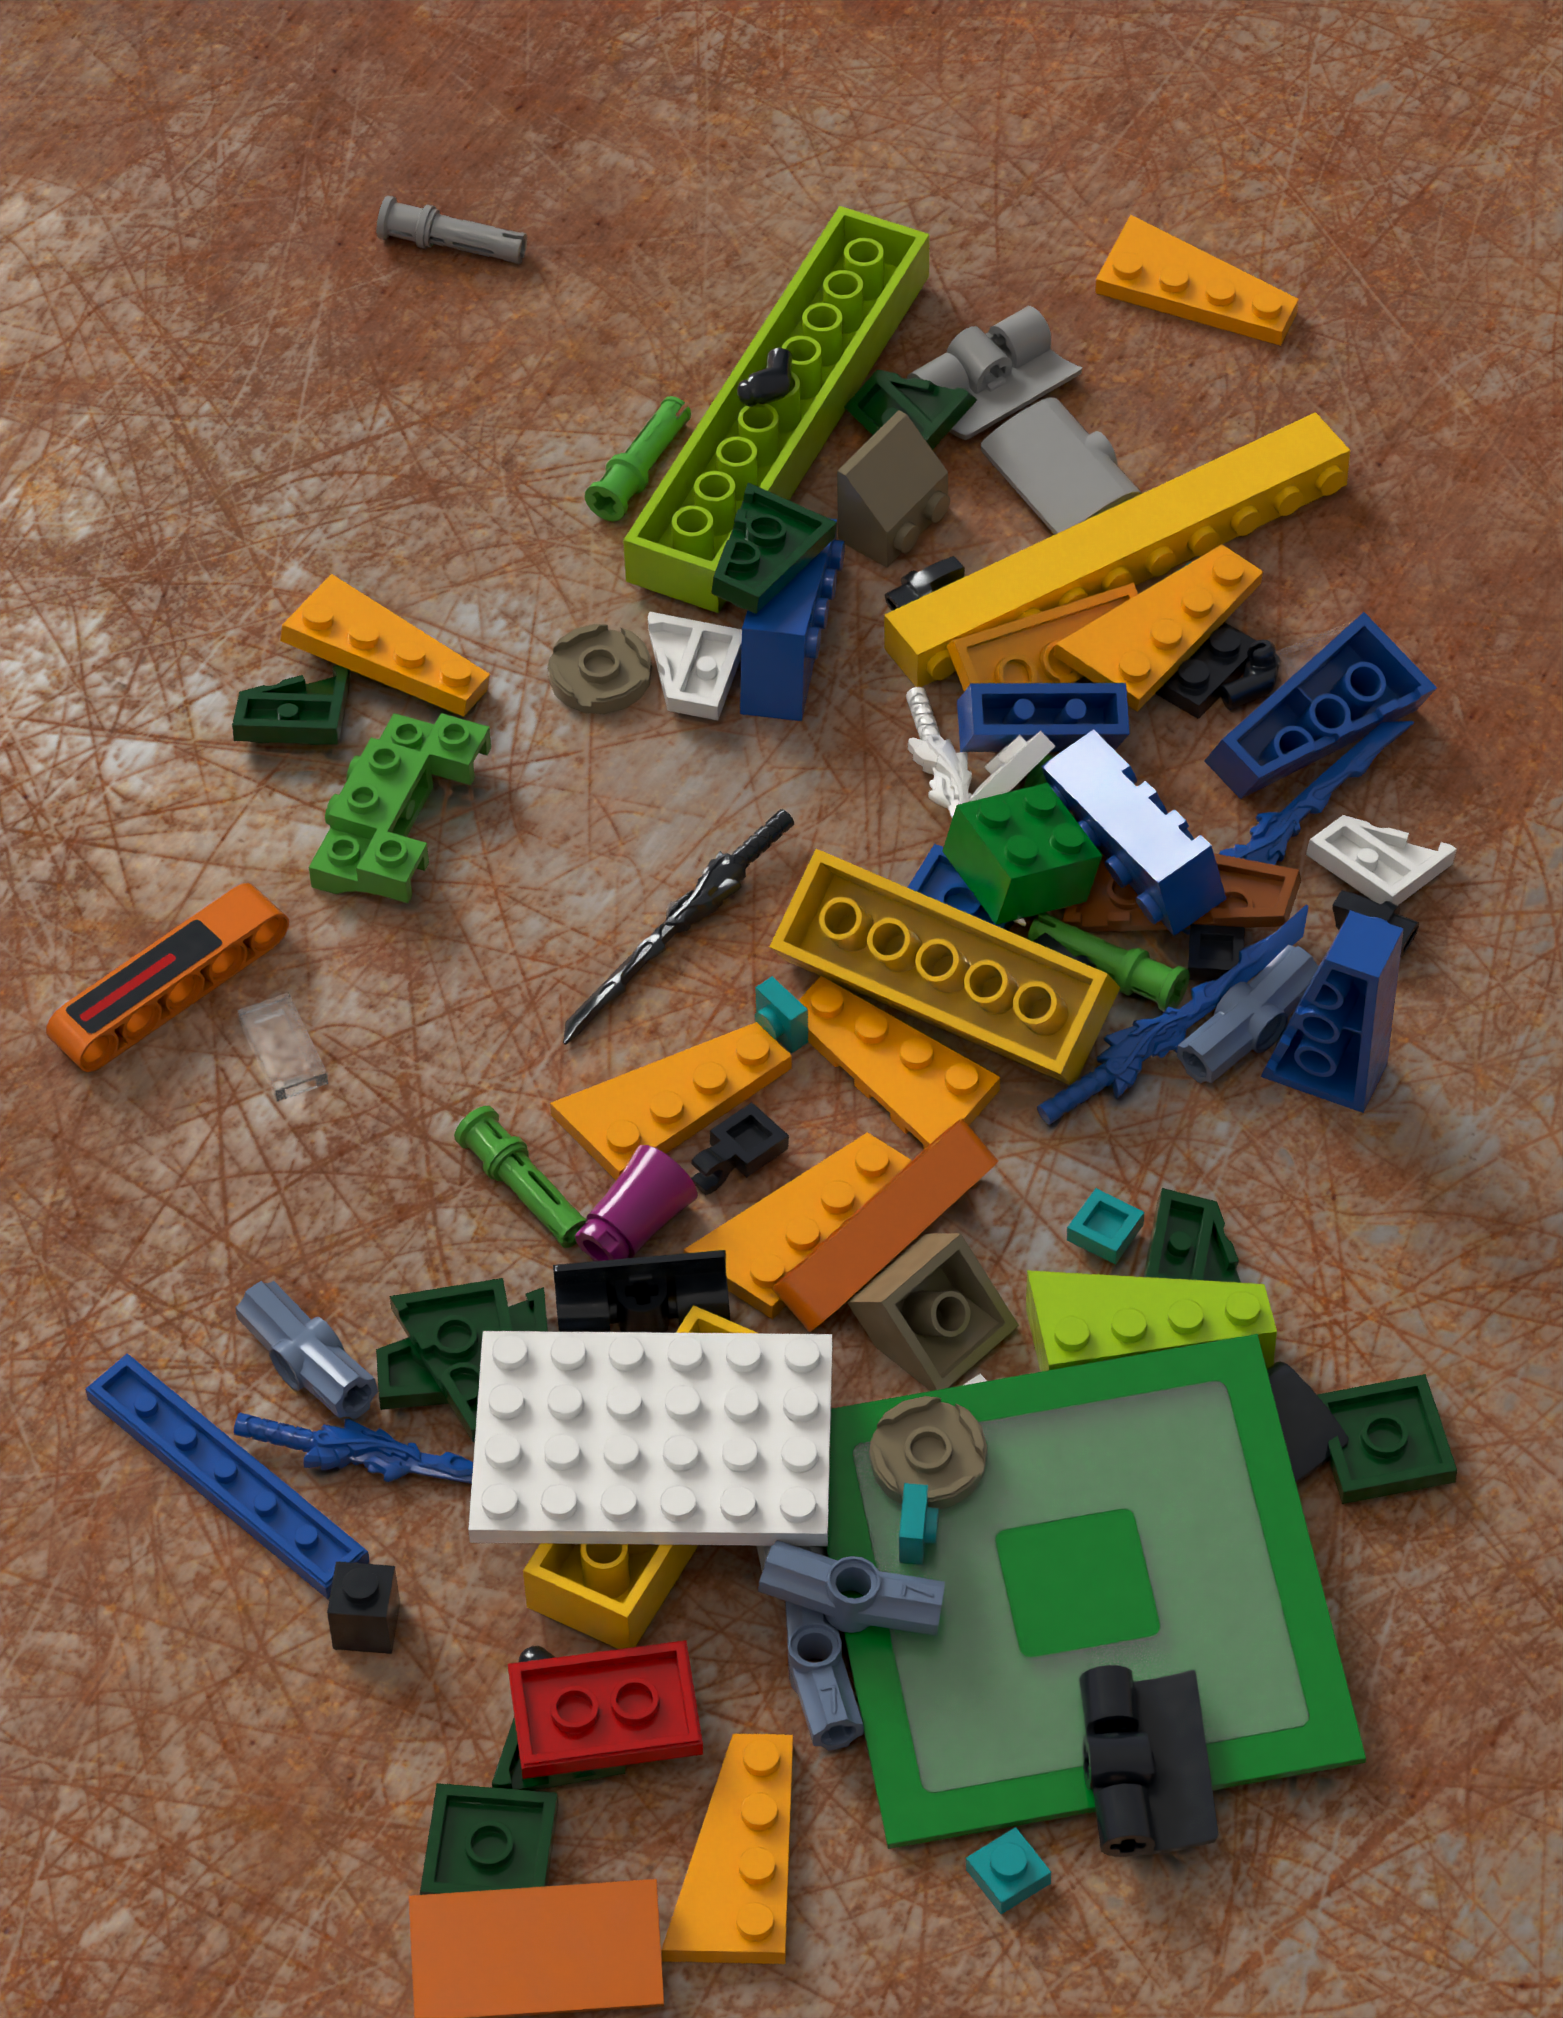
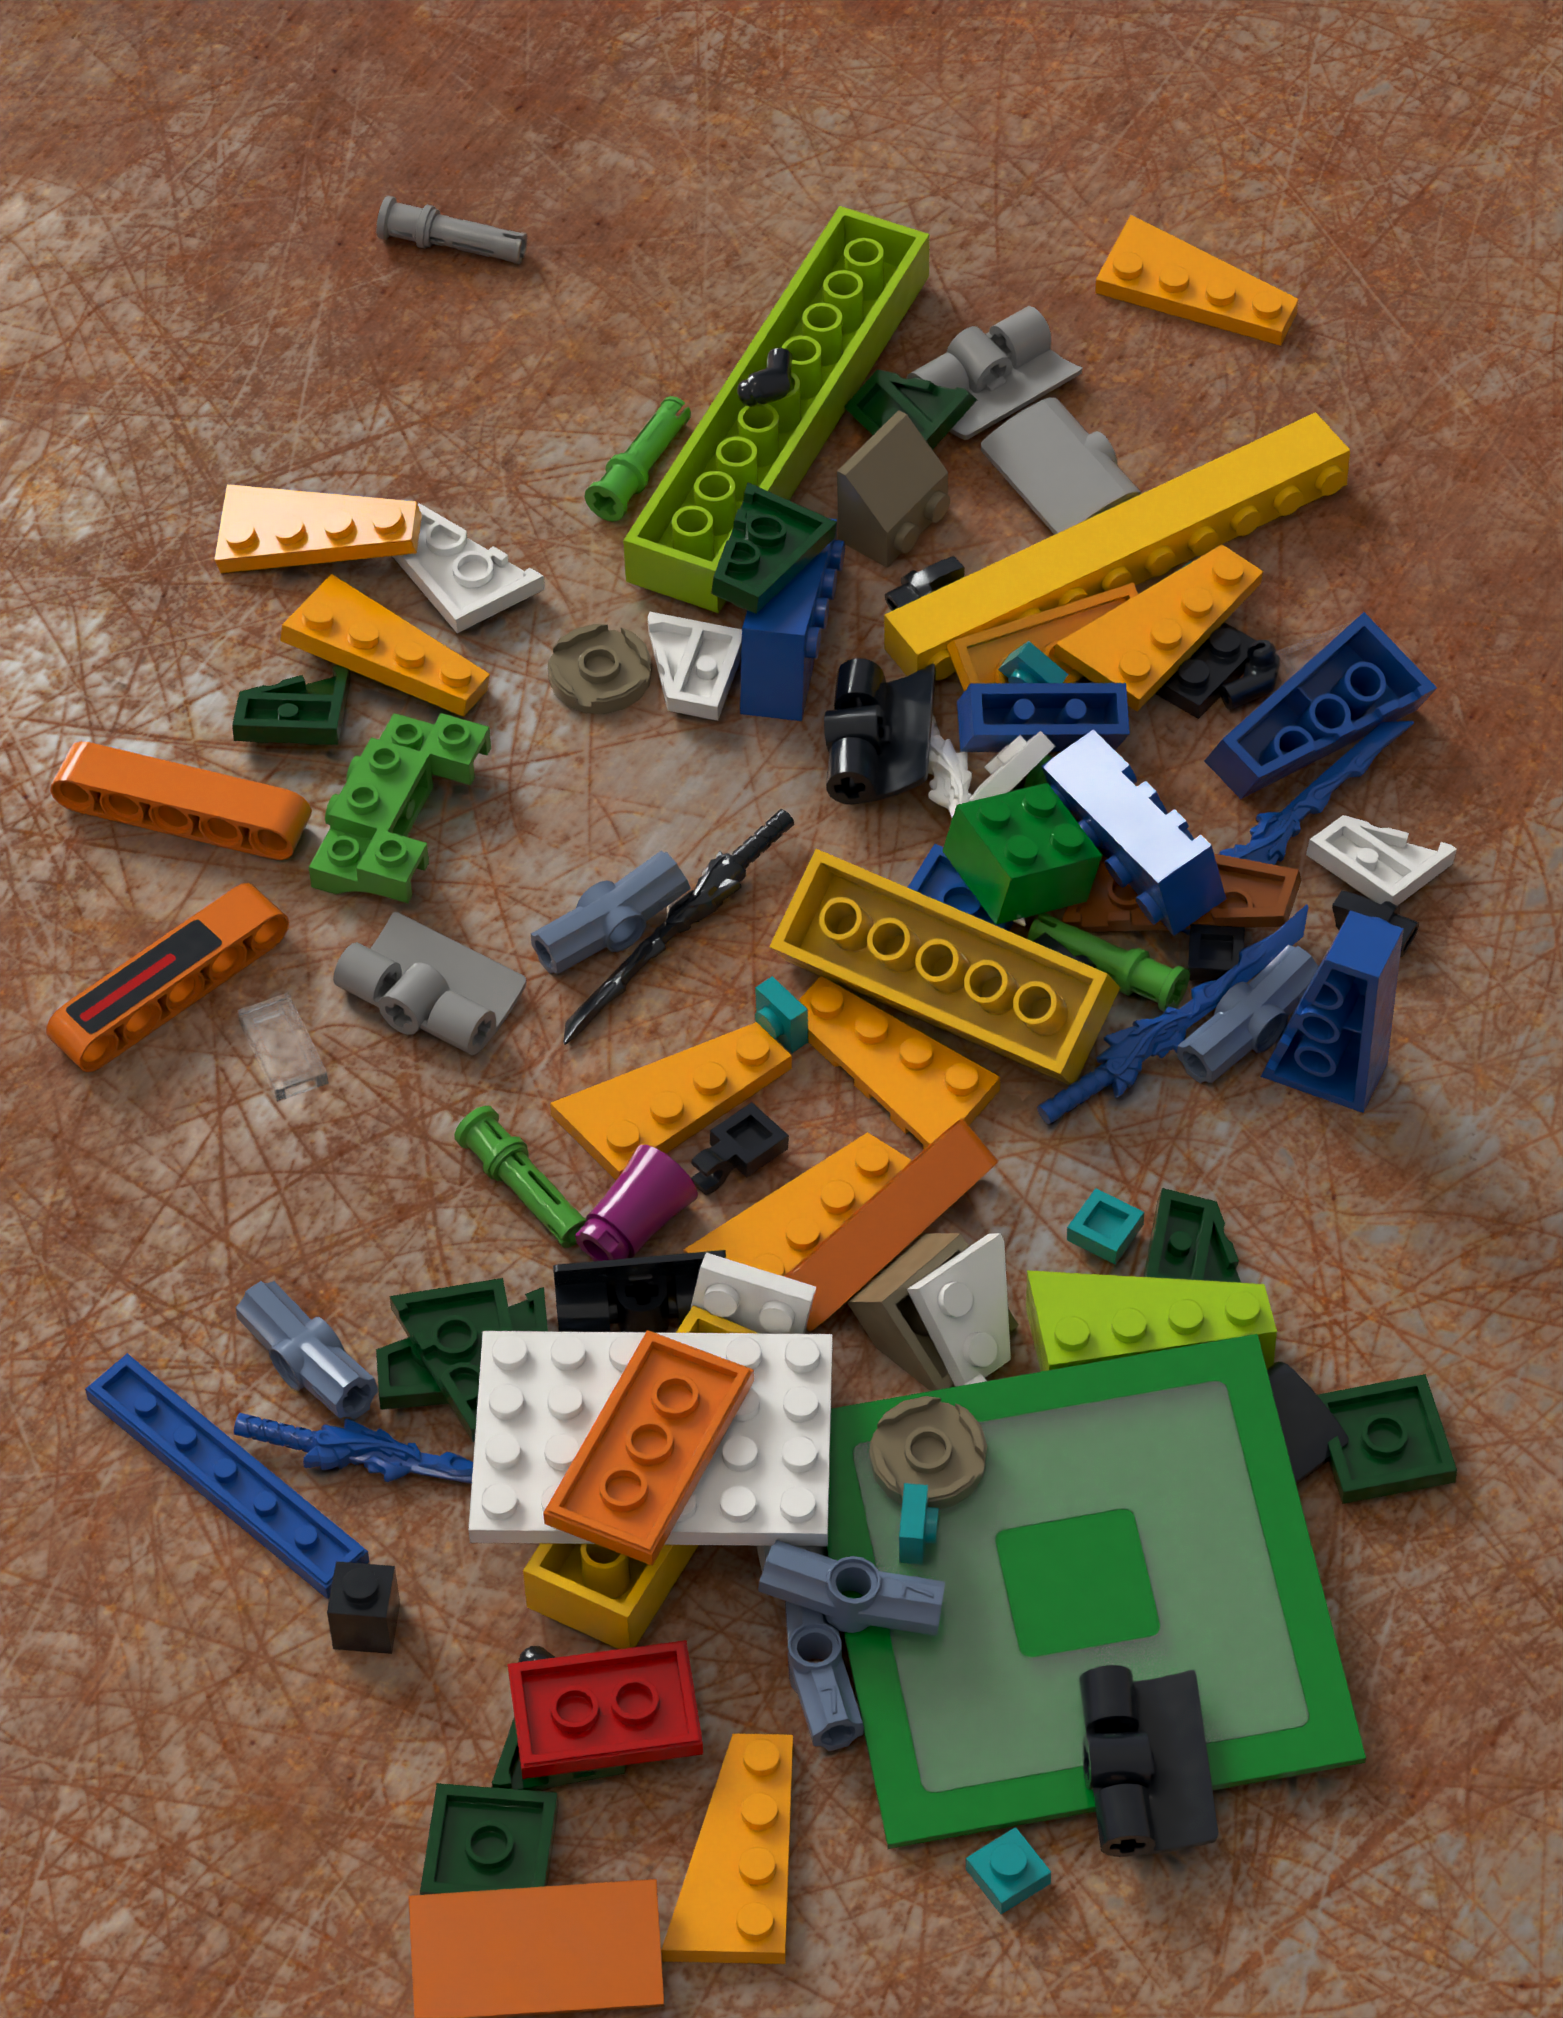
none -> orange beam [50,741,312,860]
none -> wing [215,484,422,573]
none -> light grey panel [333,912,526,1055]
none -> white wing [392,503,545,633]
none -> sand blue piece [531,851,691,975]
none -> orange tile [543,1330,754,1566]
none -> white wing [691,1253,816,1334]
none -> black panel [824,658,936,805]
none -> white wing [907,1233,1011,1387]
none -> teal plate [998,641,1069,683]

